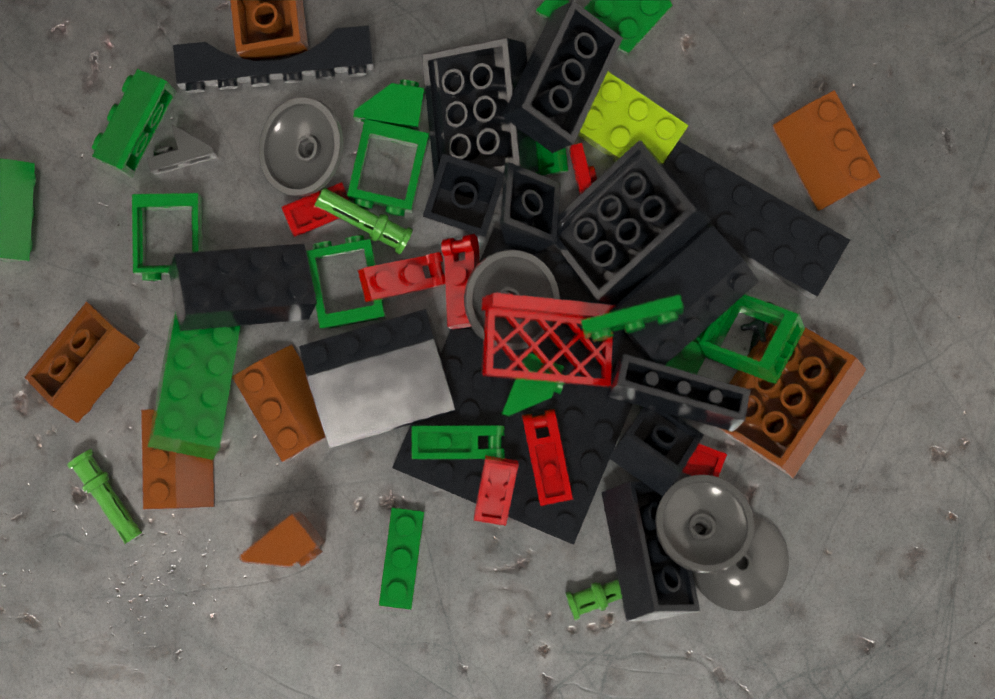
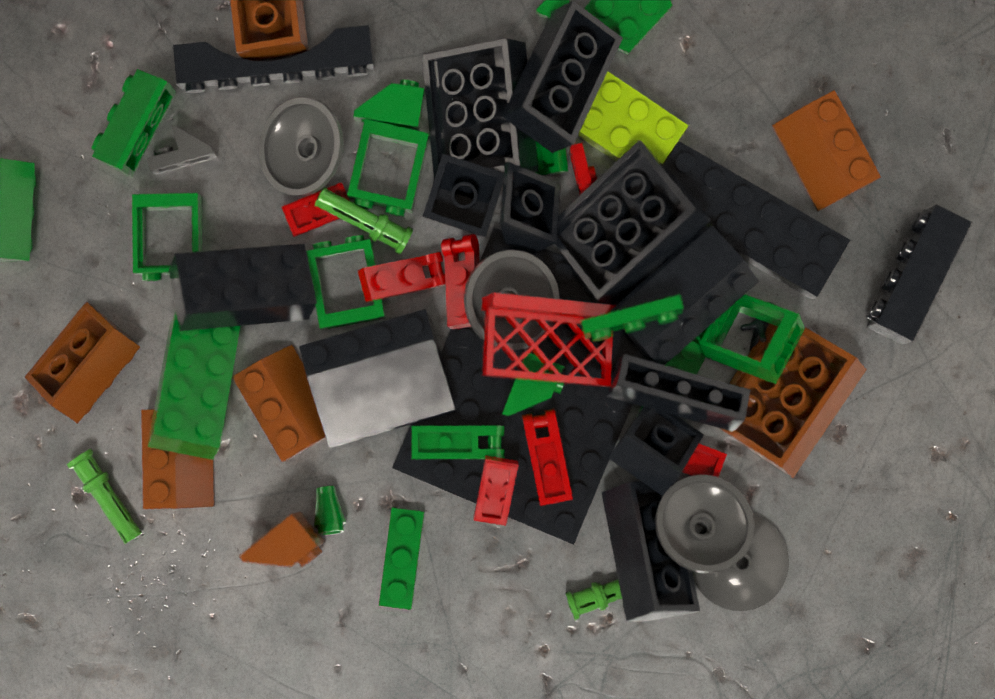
none -> green cone [314,486,346,536]
none -> black brick [866,204,972,345]

